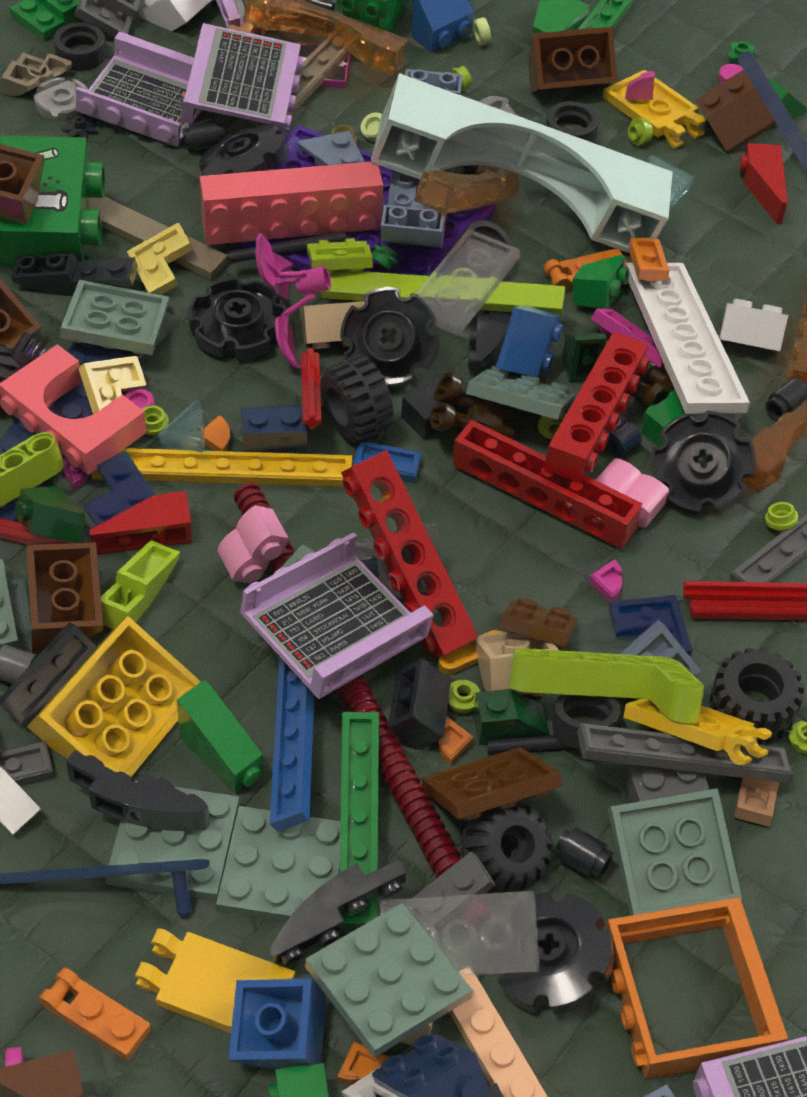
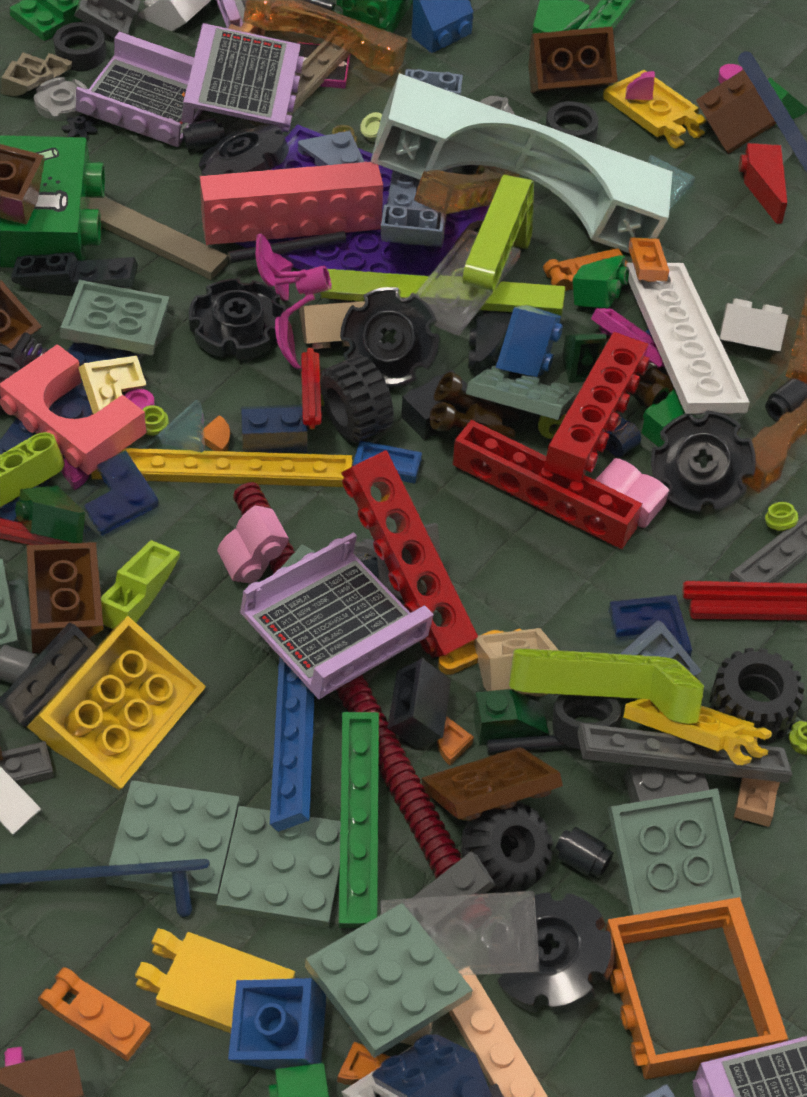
black slope [66,750,210,831] -> none
red slope [89,491,193,555] -> none
light yellow plate [127,222,194,295] -> none
green slope [177,680,263,794] -> none
black slope [269,859,406,965] -> none
lime plate [307,238,372,273] -> none
green plate [372,243,399,270] -> none
lime plate [448,680,480,714] -> none
lime plate [452,66,473,92] -> none
yellowish green tile [473,17,491,46] -> none
reddish brown plate [499,598,578,647] -> none
dark pink tile [589,560,623,604] -> none
lime plate [628,118,653,146] -> none
green plate [728,42,756,66] -> none
none -> lime beam [462,174,534,291]

